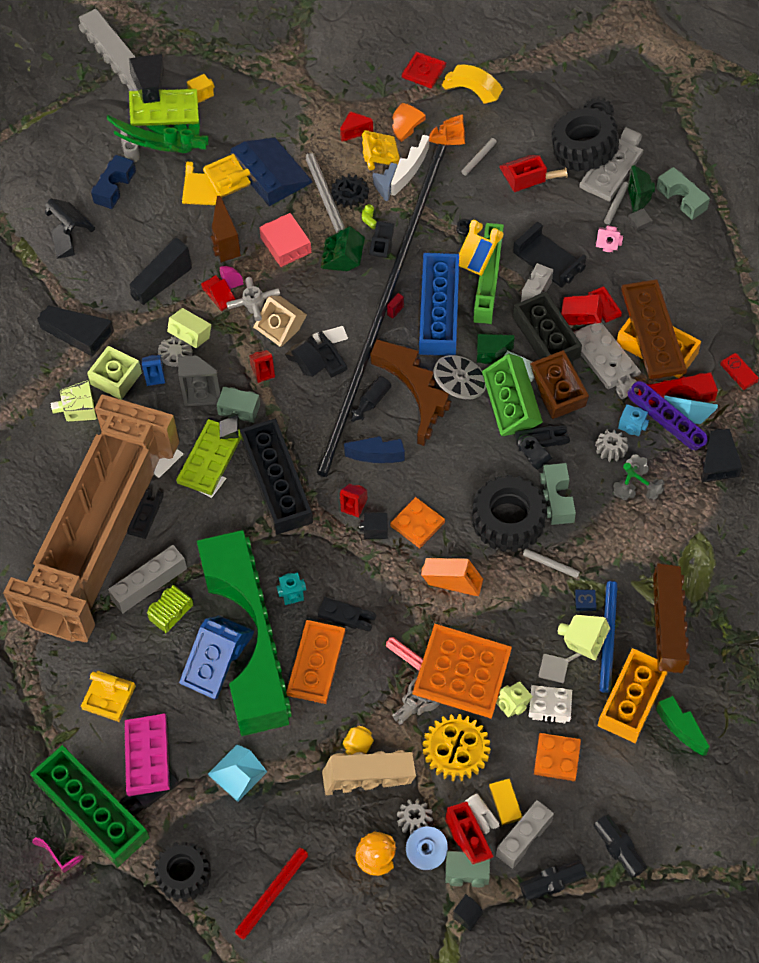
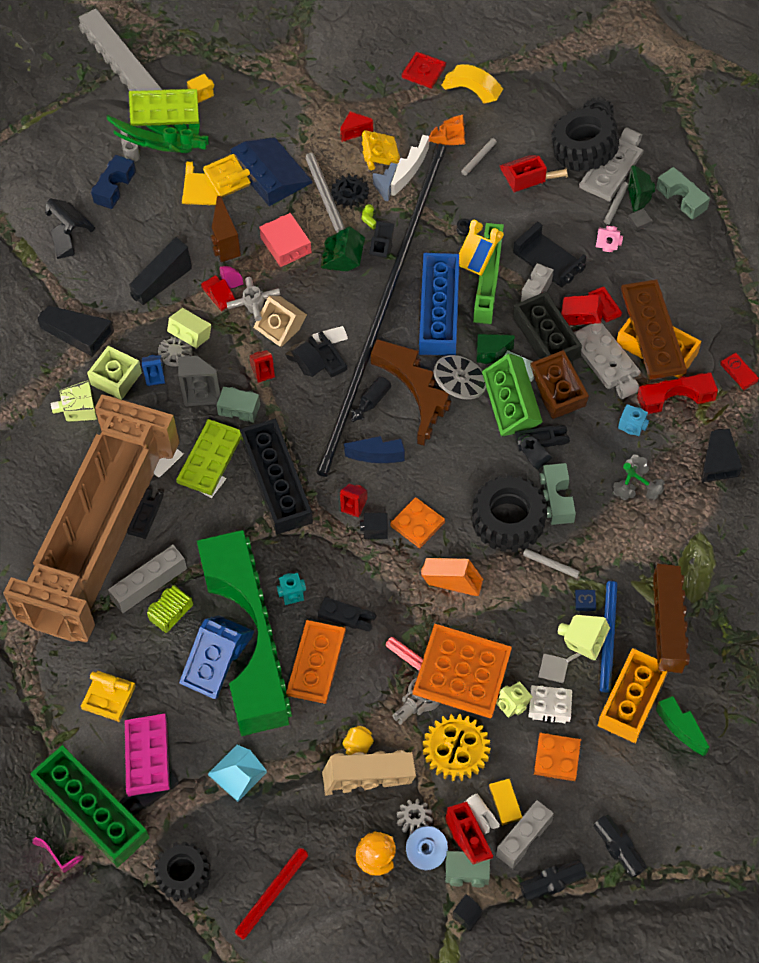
black slope [129,54,164,104] -> none
slope [220,415,239,439] -> none
dark red tile [387,293,404,319] -> none
orange brick [392,103,426,142] -> none
light grey gear [595,429,628,462] -> none
dark purple beam [628,381,707,450] -> none
medium azure slope [664,396,718,424] -> none

